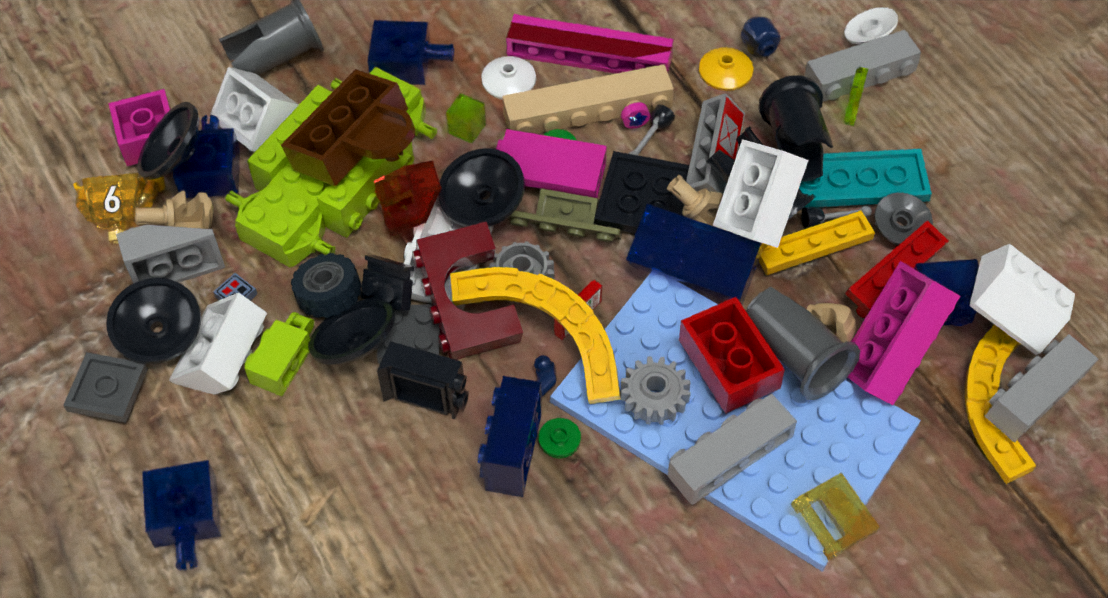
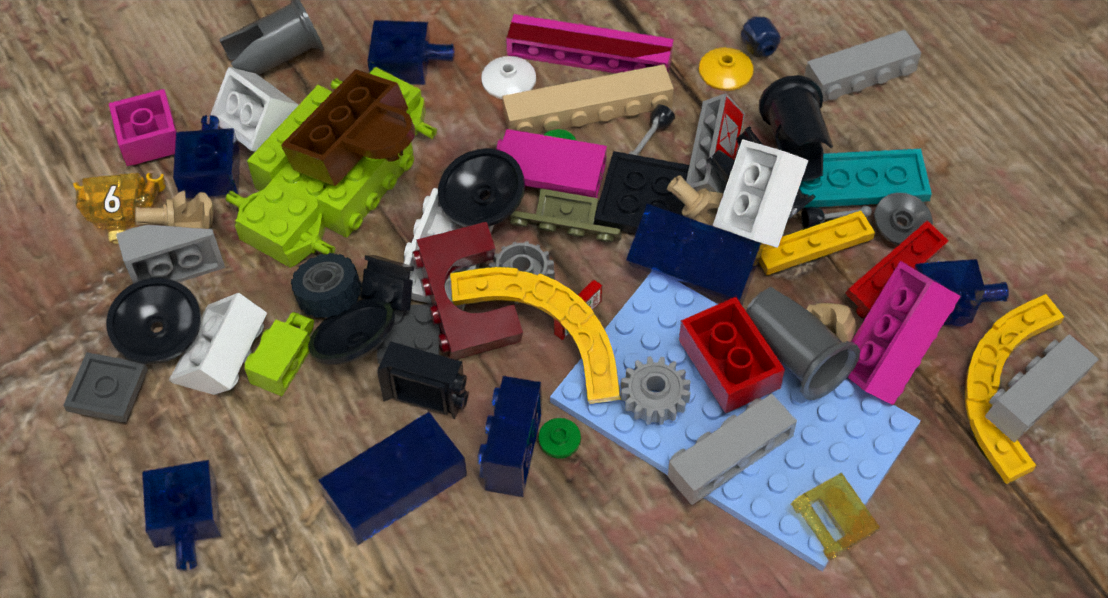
black dish [137,102,199,180] -> none
sand blue tile [213,273,257,301] -> none
clear red slope [374,160,441,237] -> none
clear neon green brick [446,93,486,144] -> none
dark blue arm [526,355,557,402] -> none
dark pink tile [621,102,650,129] -> none
white dish [844,8,898,44] -> none
clear neon green tile [844,67,868,126] -> none
white slope [970,244,1075,355] -> none
none -> clear blue brick [318,412,467,546]

